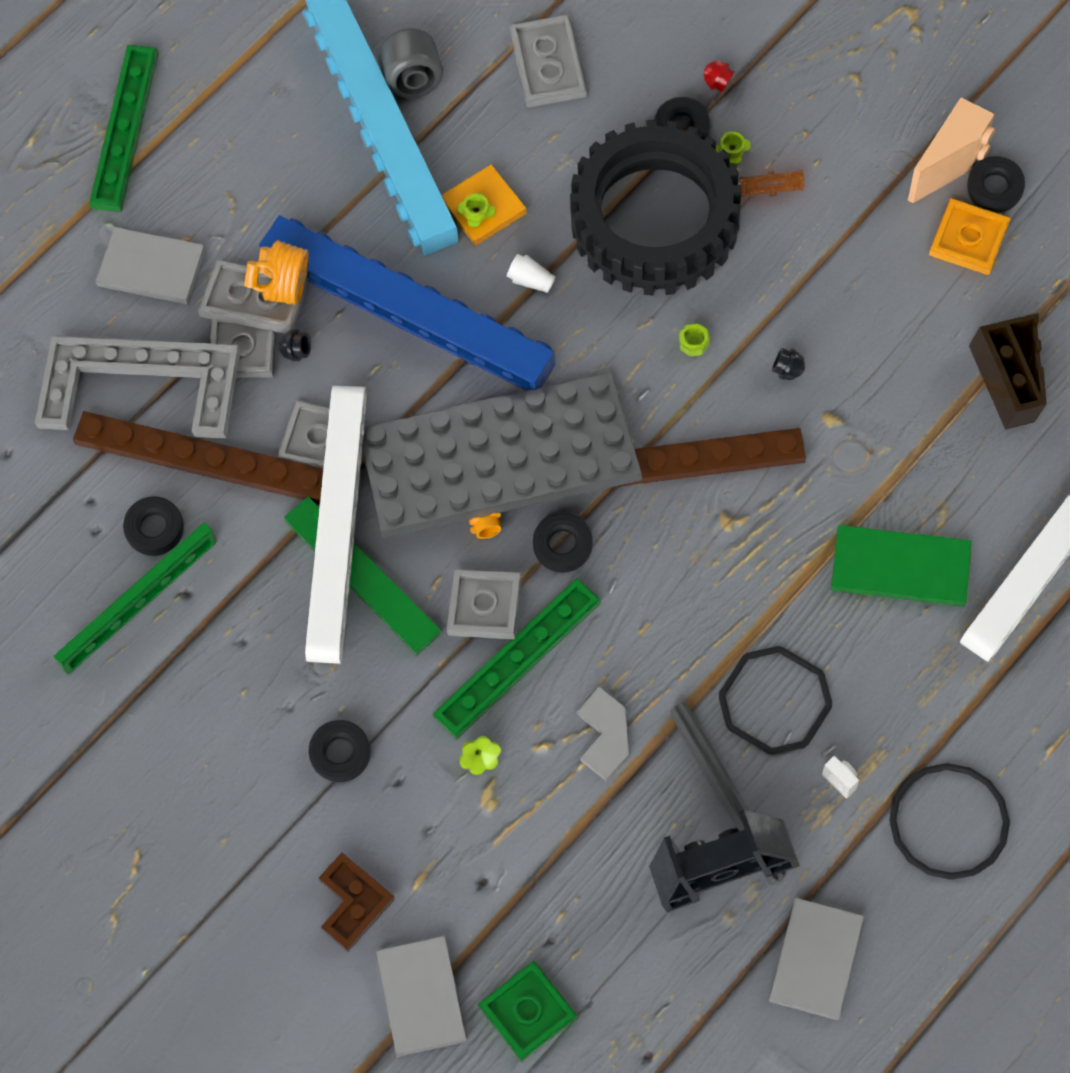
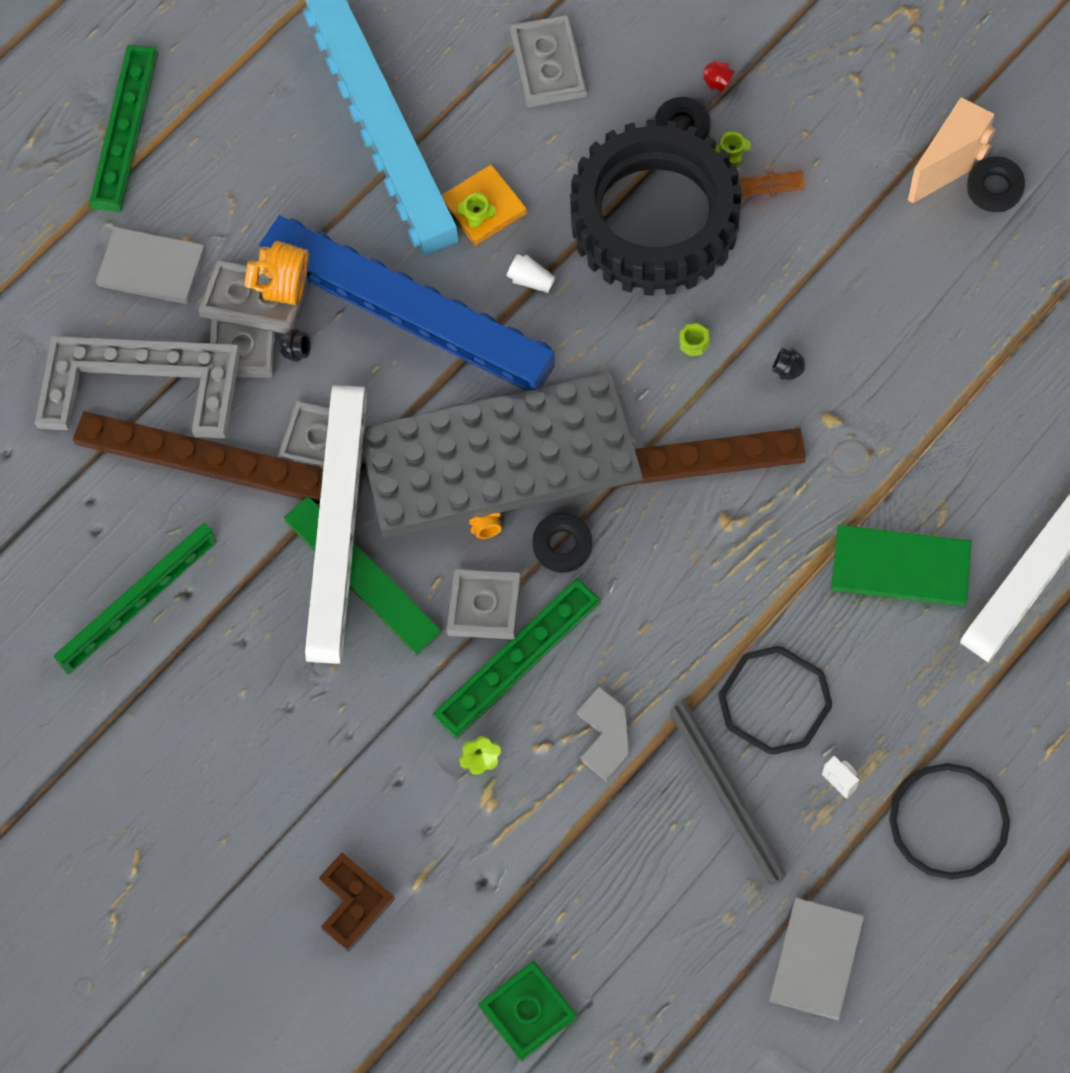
black tyre [123,496,184,556] -> none
black tyre [308,720,371,782] -> none
light grey tile [376,936,467,1057] -> none
dark grey head [380,28,443,98] -> none
black wedge [649,810,800,912] -> none
light orange tile [929,198,1011,275] -> none
dark brown wedge [969,313,1047,430] -> none

